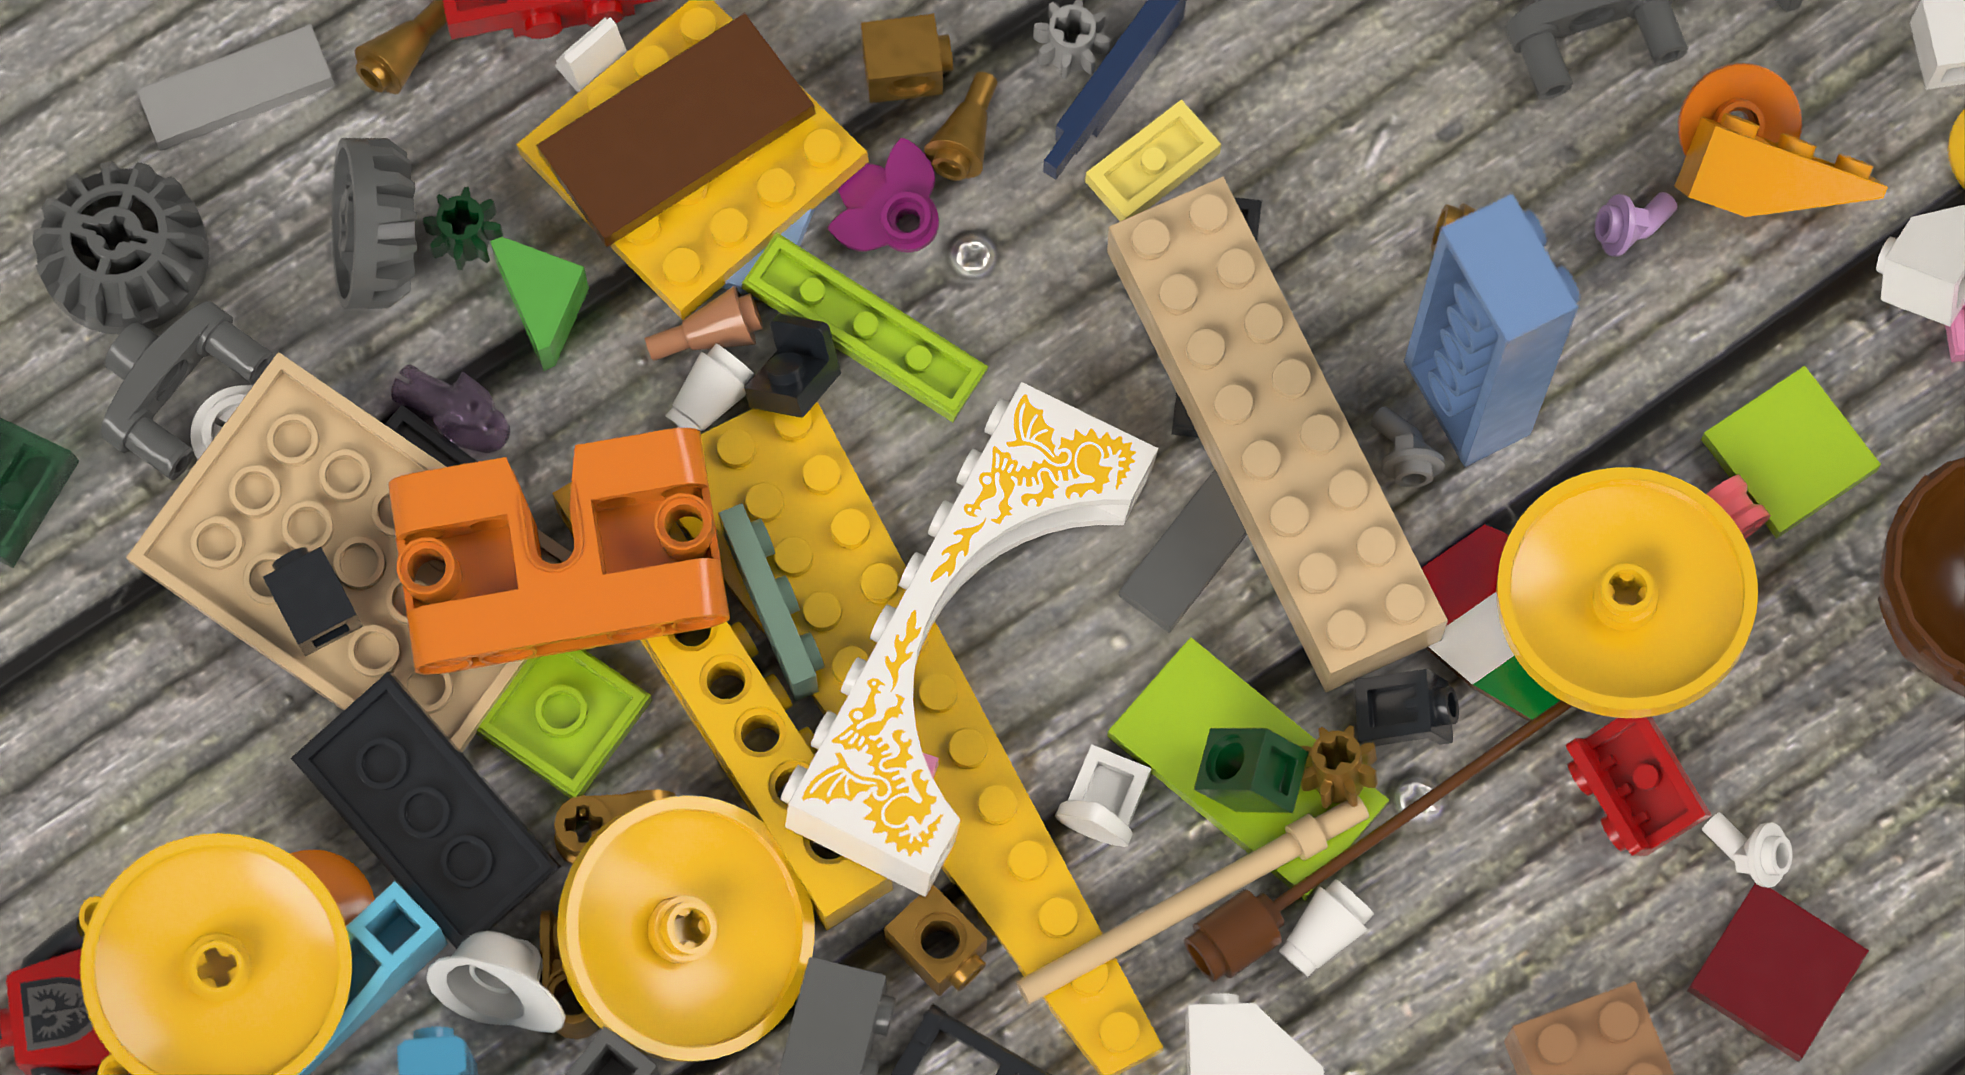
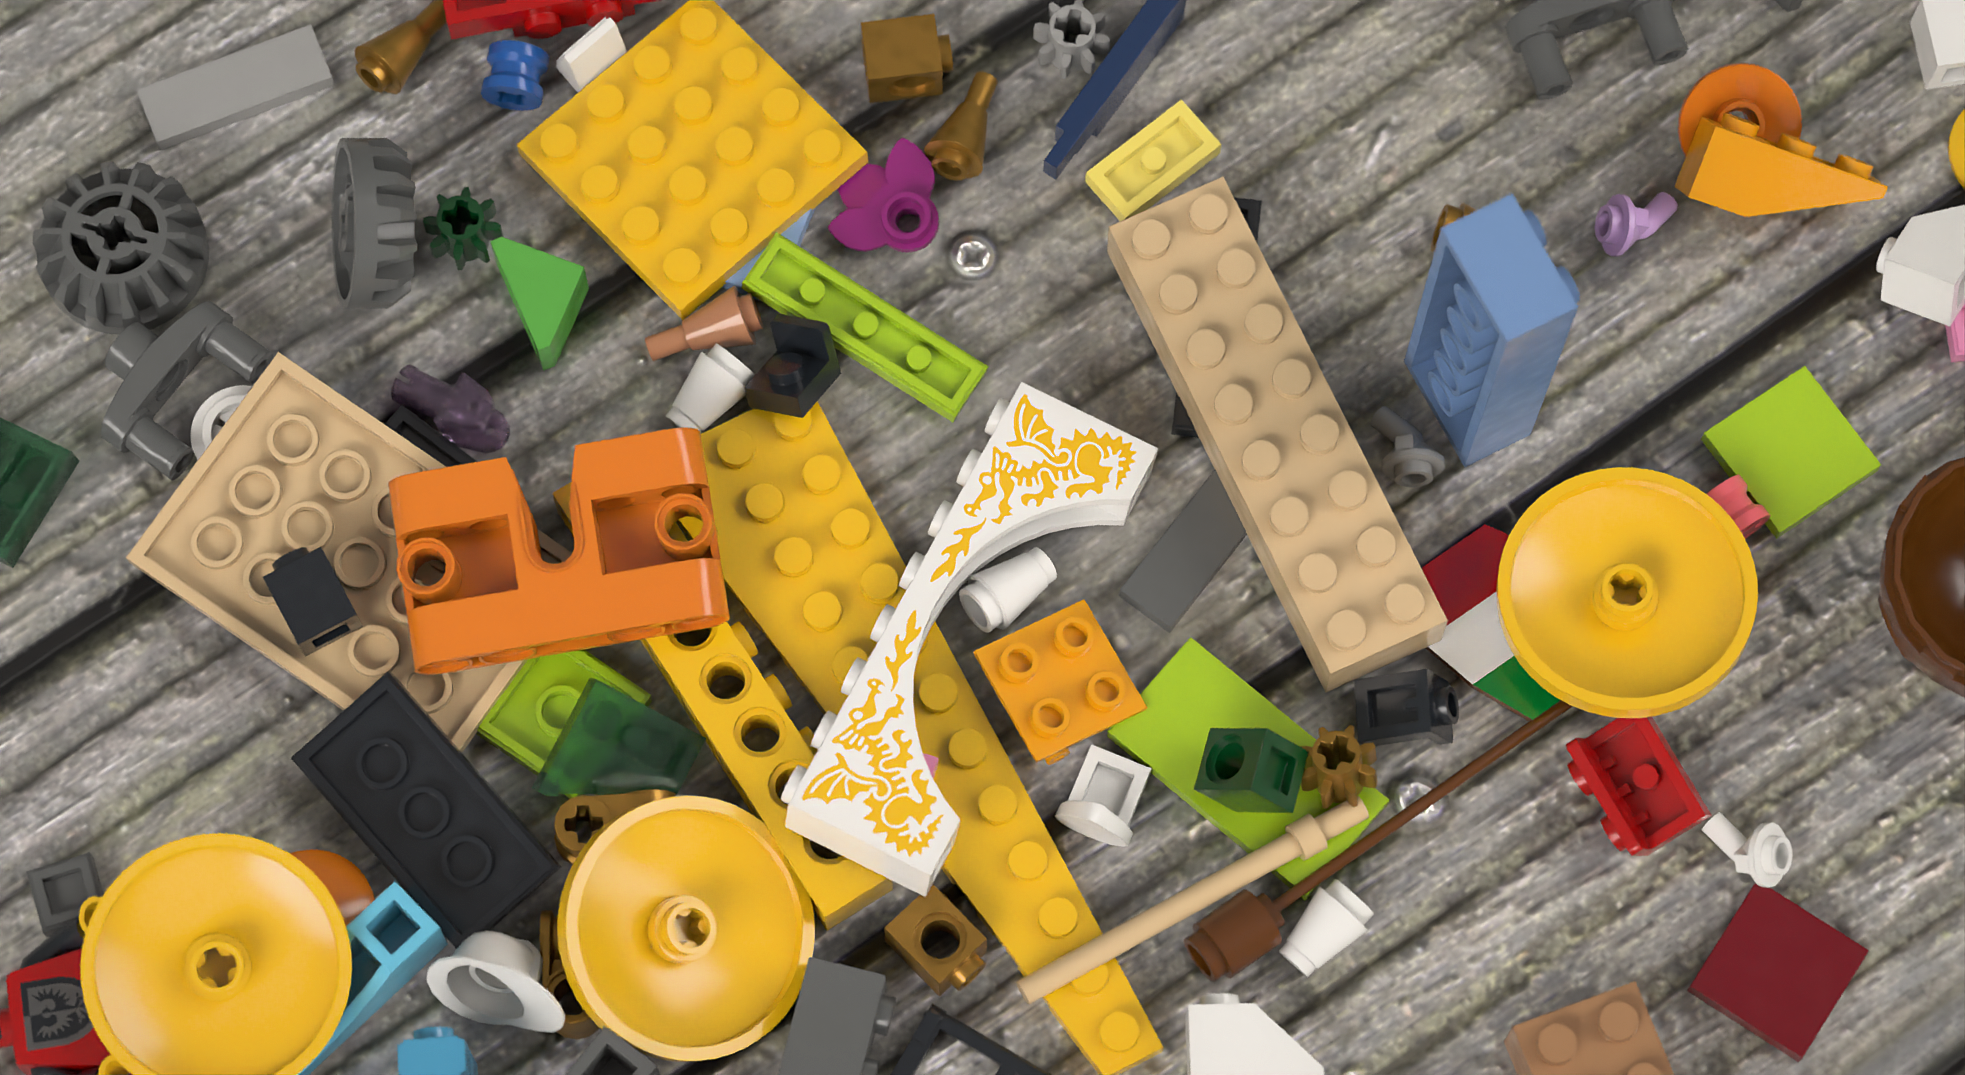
reddish brown tile [536,13,816,247] -> none
sand green plate [718,503,825,701] -> none
none -> dark grey tile [27,852,104,937]
none -> blue wheel [480,40,550,111]
none -> clear green wing [532,677,706,796]
none -> white cone [959,547,1057,633]
none -> light orange hinge [973,599,1147,765]

